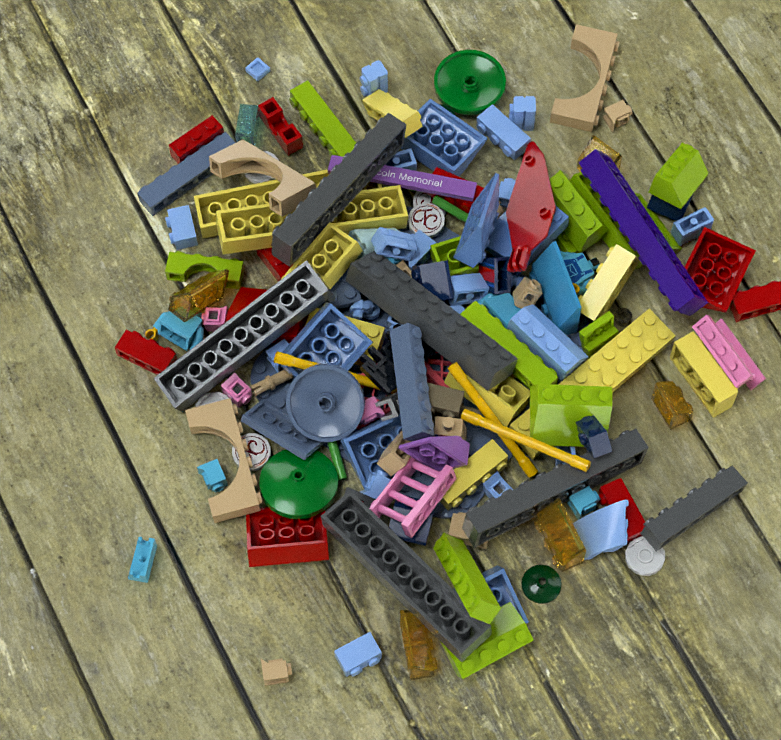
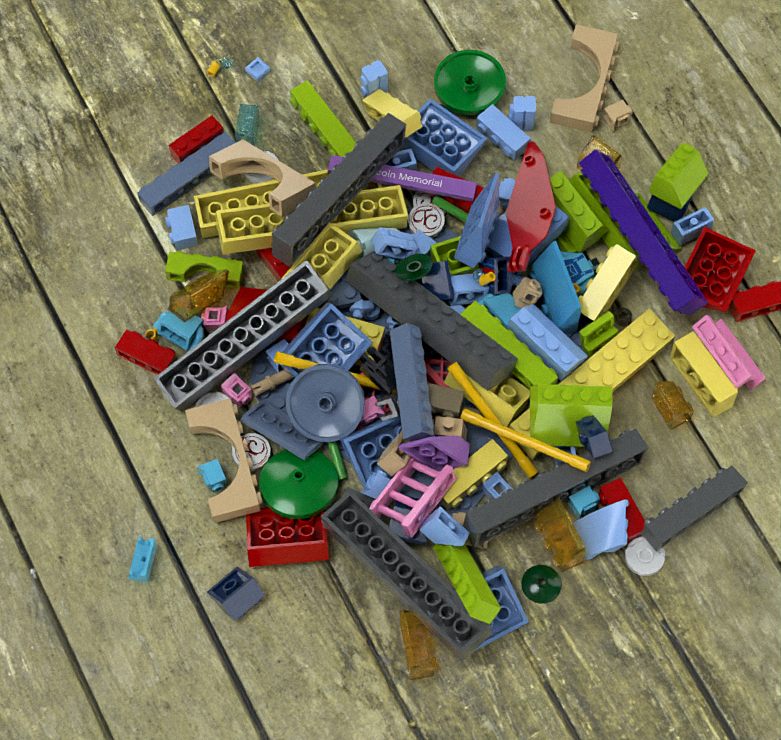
red arch [258,97,303,156] -> none
tan window [261,658,292,686] -> none
light blue brick [334,632,382,677] -> none
lime slope [439,602,534,679] -> none
none -> arm [207,56,232,77]
none -> dark blue slope [207,566,265,621]
none -> dark green dish [395,253,433,281]
none -> light blue slope [420,507,470,546]
none -> yellow arm [473,268,496,286]

